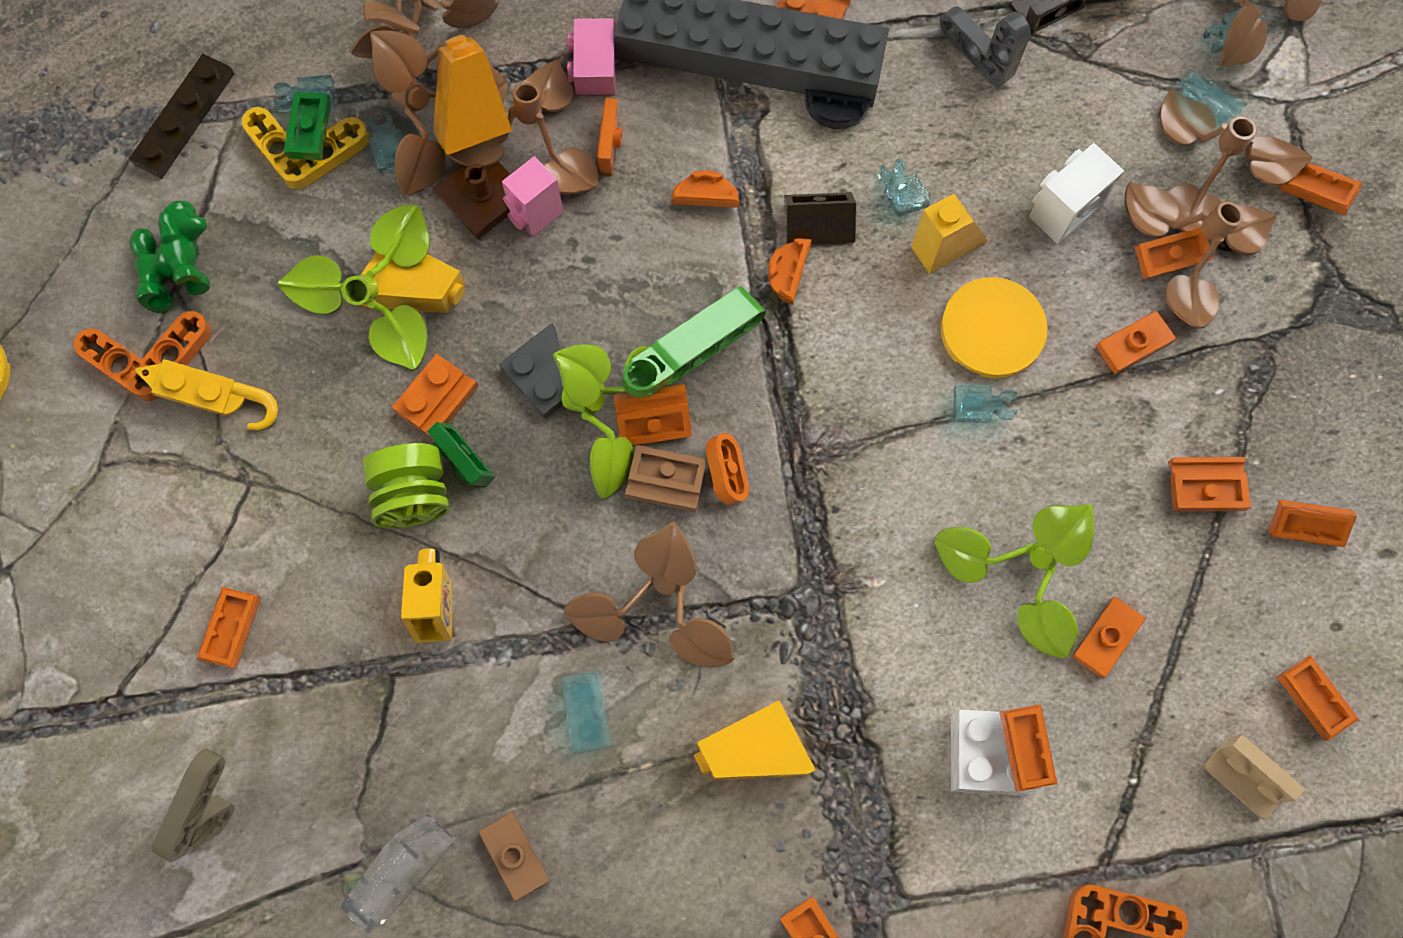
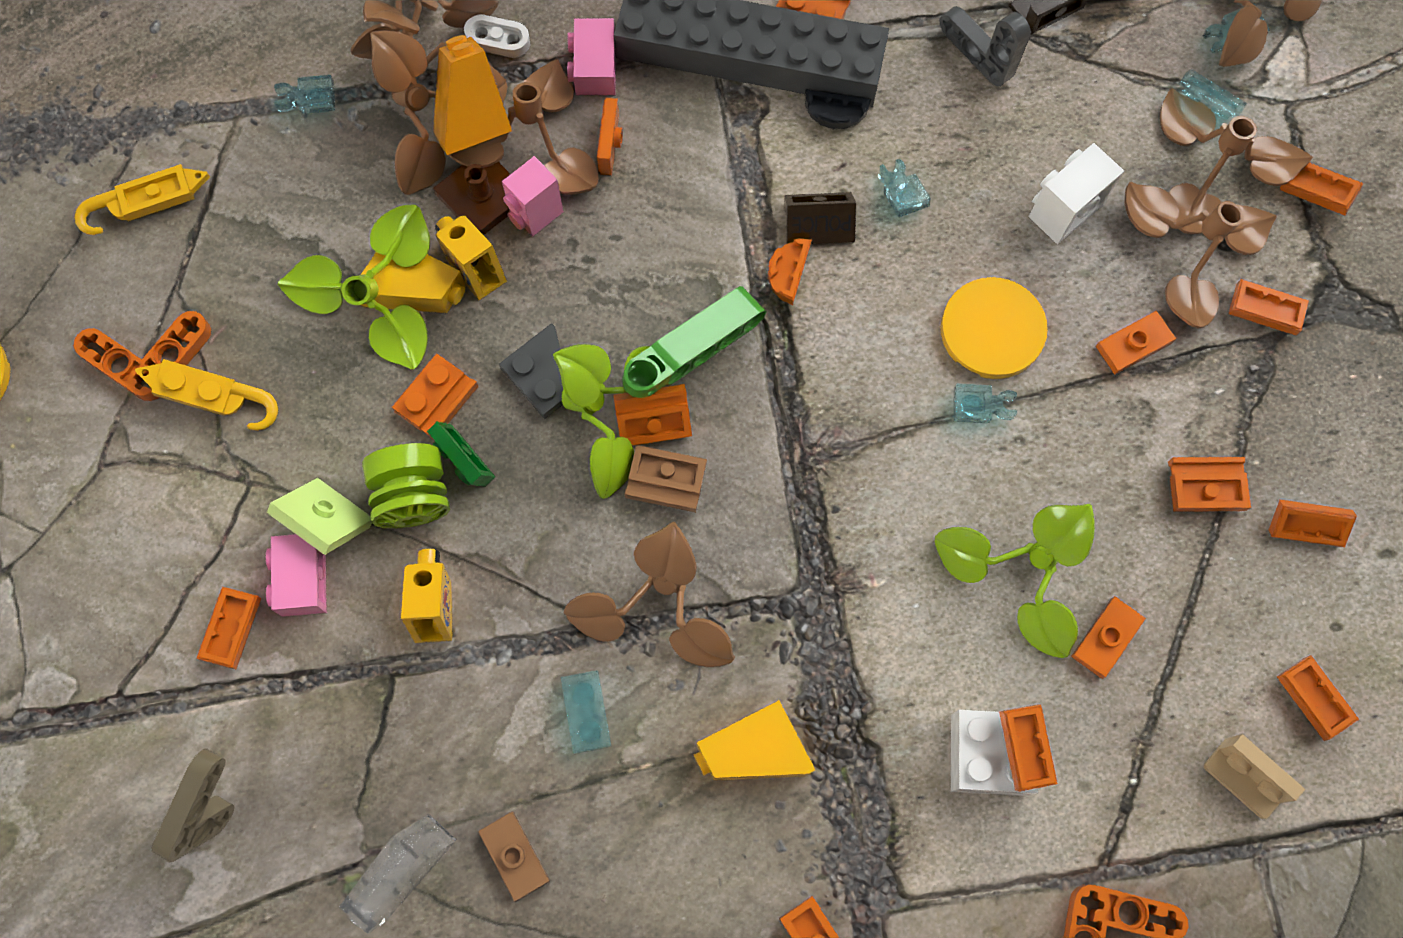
dark brown plate [129,53,234,179] -> none
green animal [129,201,210,313] -> none
yellow beam [242,107,369,189] -> none
green plate [284,92,332,160] -> none
clear light blue plate [367,111,404,173] -> none
orange plate [671,170,739,208] -> none
orange plate [706,433,749,506] -> none
yellow slope [911,193,987,274] -> none
orange plate [1134,227,1213,280] -> none
none -> yellow plate [74,164,210,235]
none -> bright pink brick [266,534,327,617]
none -> yellowish green plate [267,478,372,555]
none -> yellow torso [435,216,507,300]
none -> white plate [464,15,530,58]
none -> orange plate [1228,279,1309,335]

